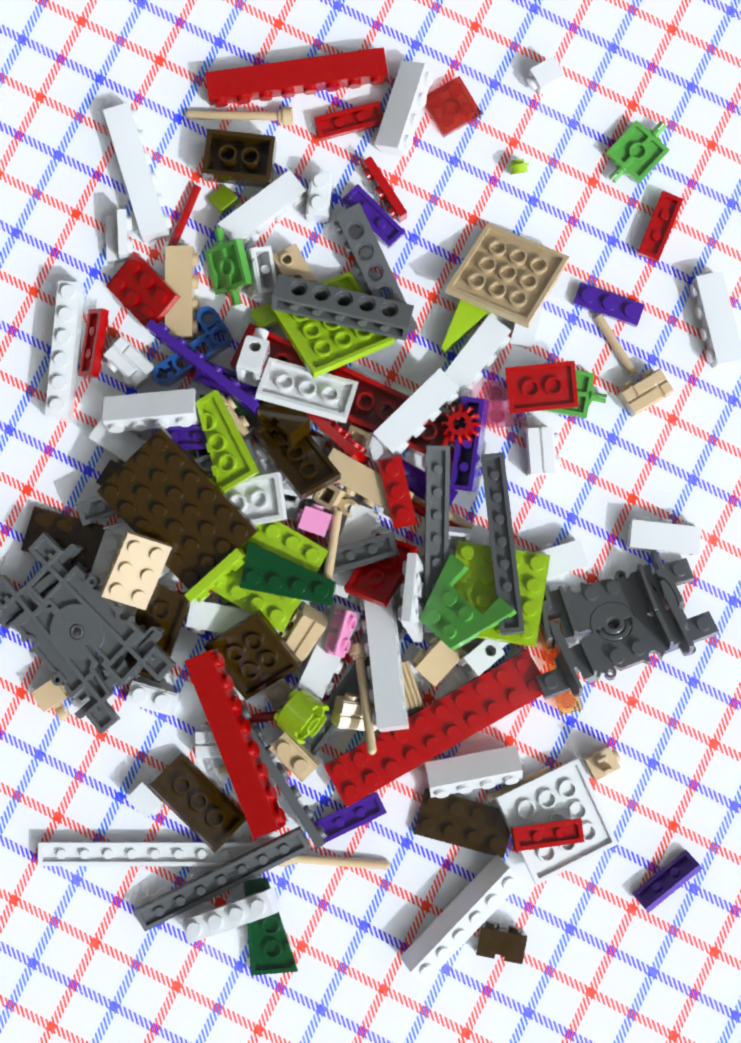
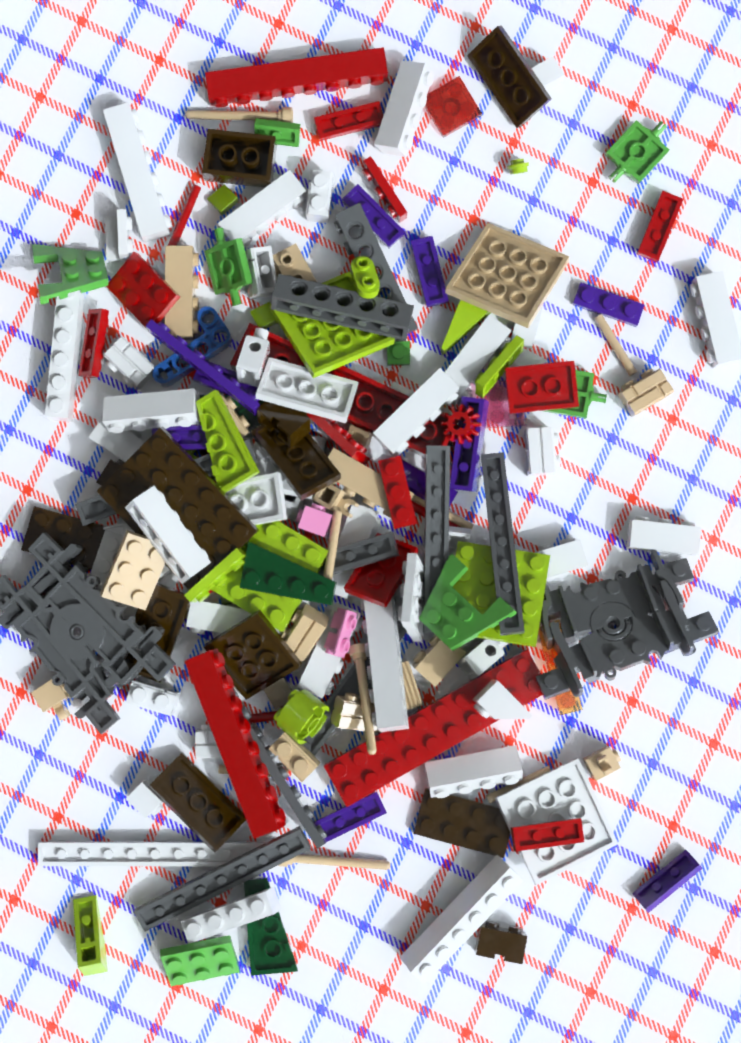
none -> bright green wing [32,244,108,304]
none -> lime slope [73,895,108,976]
none -> white brick [125,486,211,584]
none -> plate [160,935,240,986]
none -> bright green plate [254,118,301,147]
none -> lime plate [350,256,380,299]
none -> bright green plate [387,341,410,366]
none -> dark purple plate [410,236,449,308]
none -> dark brown plate [467,25,552,128]
none -> white slope [472,680,532,719]
none -> lime plate [475,335,524,399]

